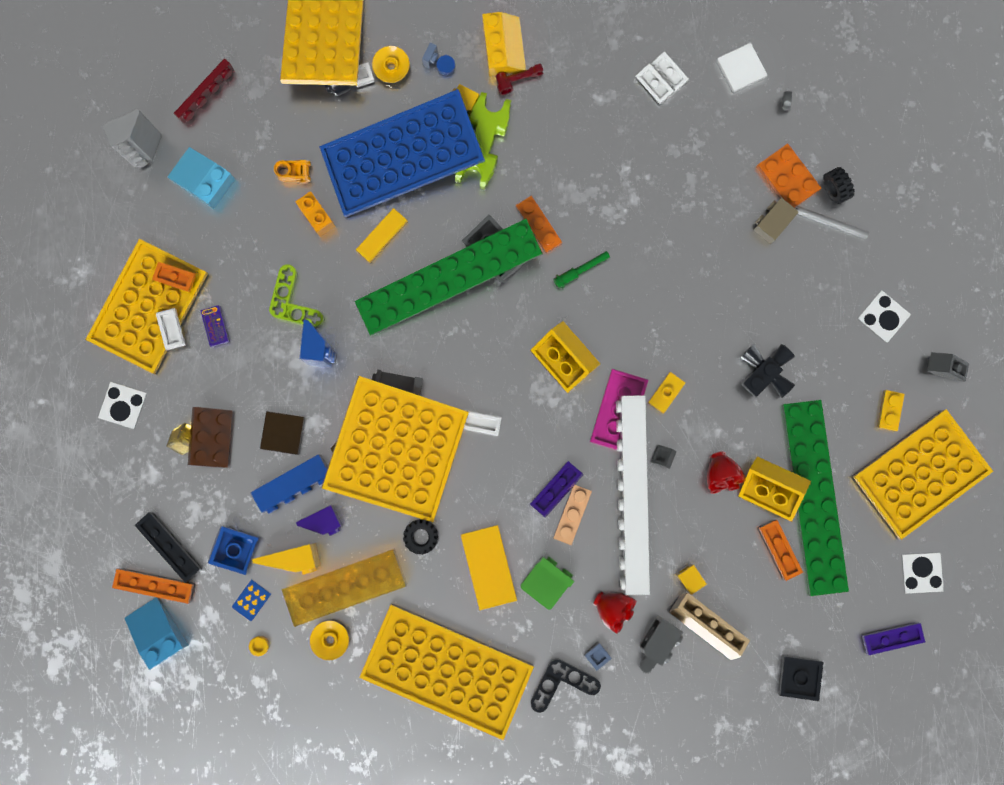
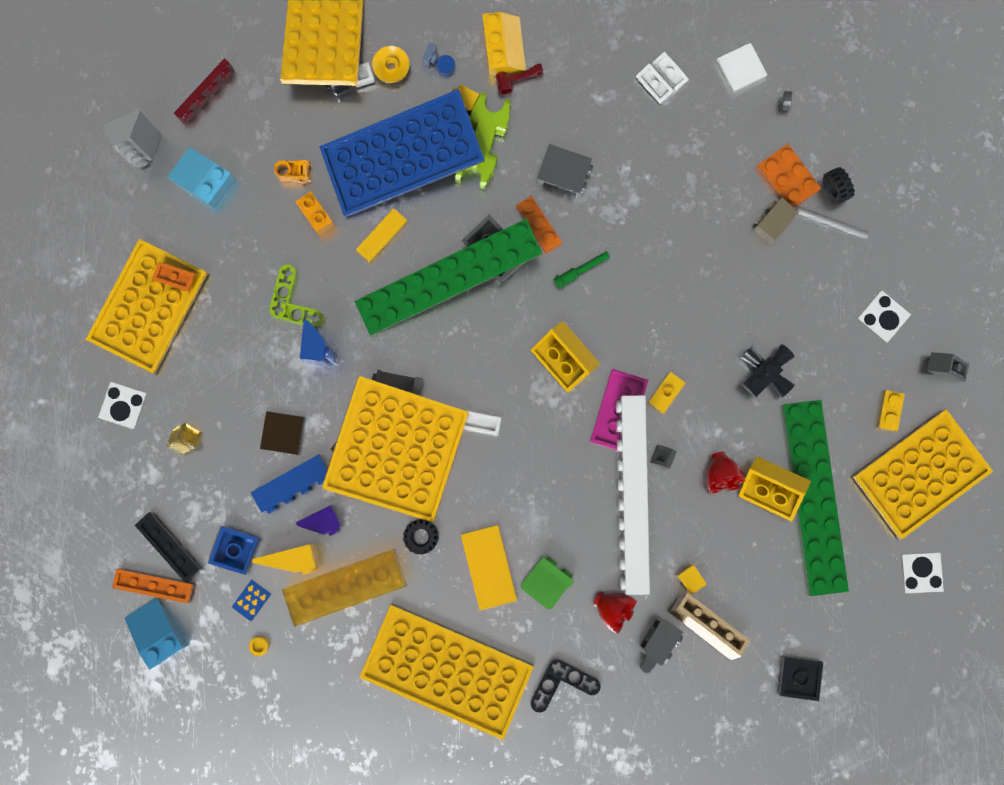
white tile [156,308,186,350] -> none
reddish brown plate [187,407,232,468] -> none
dark purple tile [200,305,230,347] -> none
yellow dish [310,621,349,660] -> none
dark purple plate [530,461,583,518] -> none
light nougat plate [553,485,592,545] -> none
sand blue plate [584,643,612,671] -> none
orange plate [759,520,803,581] -> none
dark purple plate [862,622,925,655] -> none
none -> dark grey panel [536,144,594,198]

